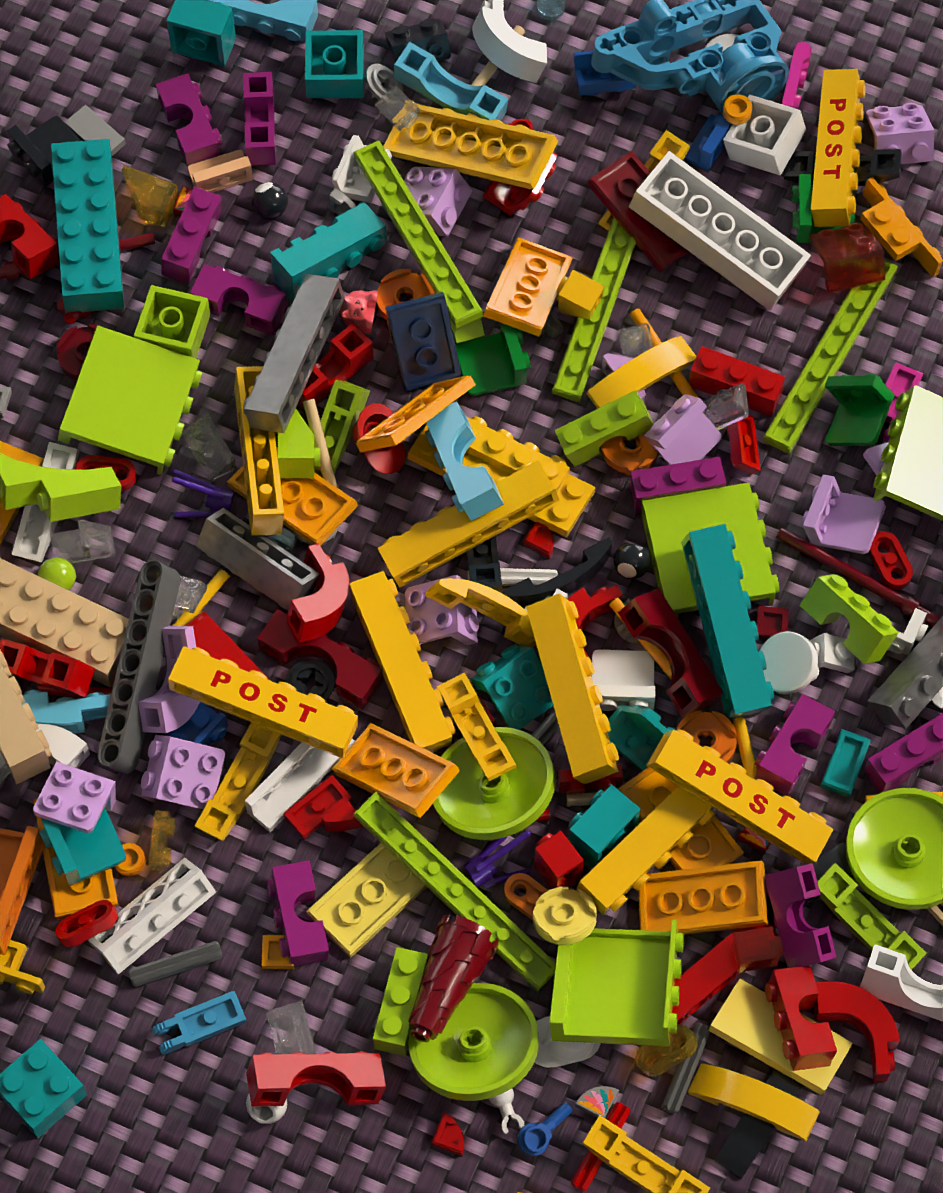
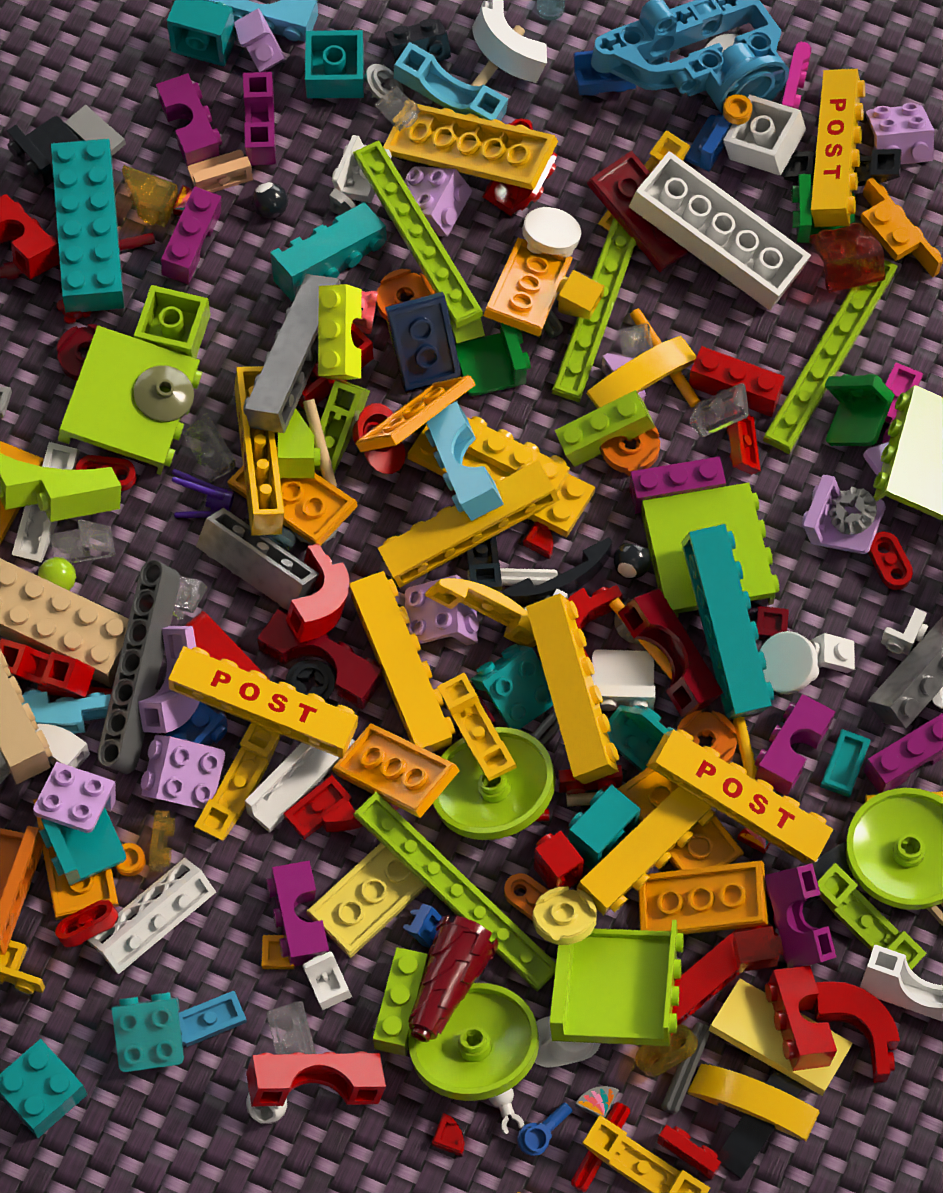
dark grey axle [129,941,222,987] -> none
yellow bar [172,569,230,626] -> none
magenta arch [190,264,287,336] -> none
dark purple plant [464,831,531,890] -> none
lavender bracket [644,394,721,465] -> none
dark red bar [776,527,941,626] -> none
lime arch [799,574,899,664] -> none
none -> teal bracket [112,992,184,1072]
none -> olive dish [134,366,194,422]
none -> lavender slope [234,8,286,72]
none -> white bracket [303,952,352,1010]
none -> neon yellow arch [318,284,362,380]
none -> blue tile [403,904,442,948]
none -> white tile [522,207,581,258]
none -> red plate [657,1124,721,1180]
none -> light grey gear [828,487,877,535]

